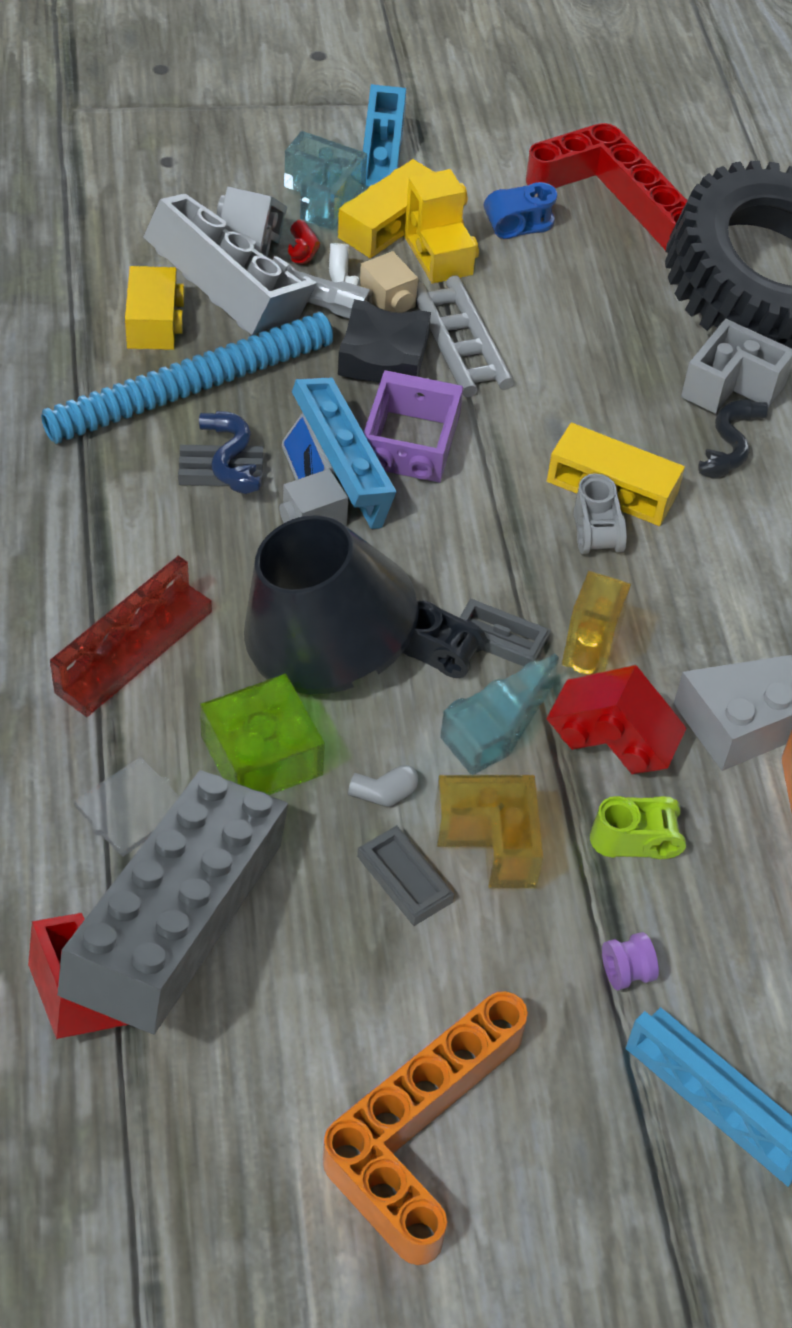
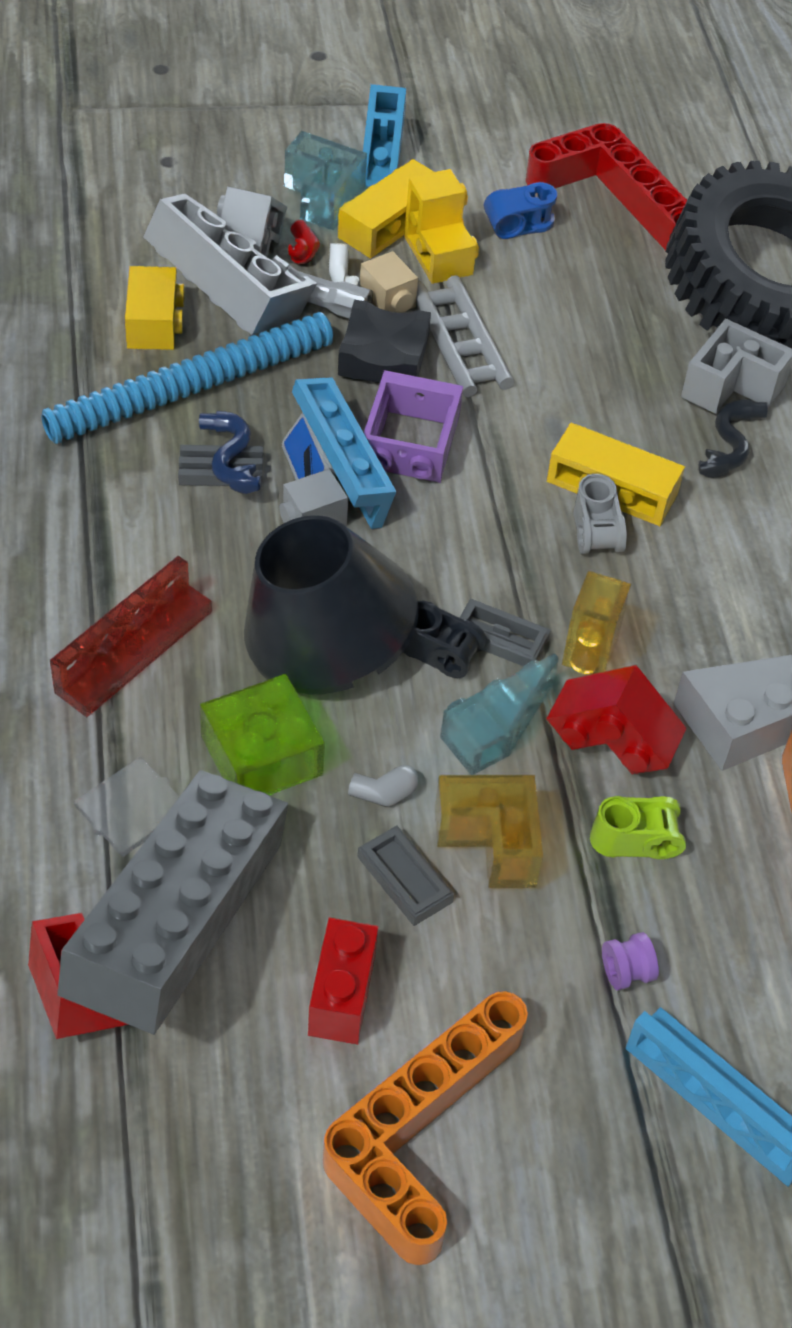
none -> red brick [308,917,379,1045]

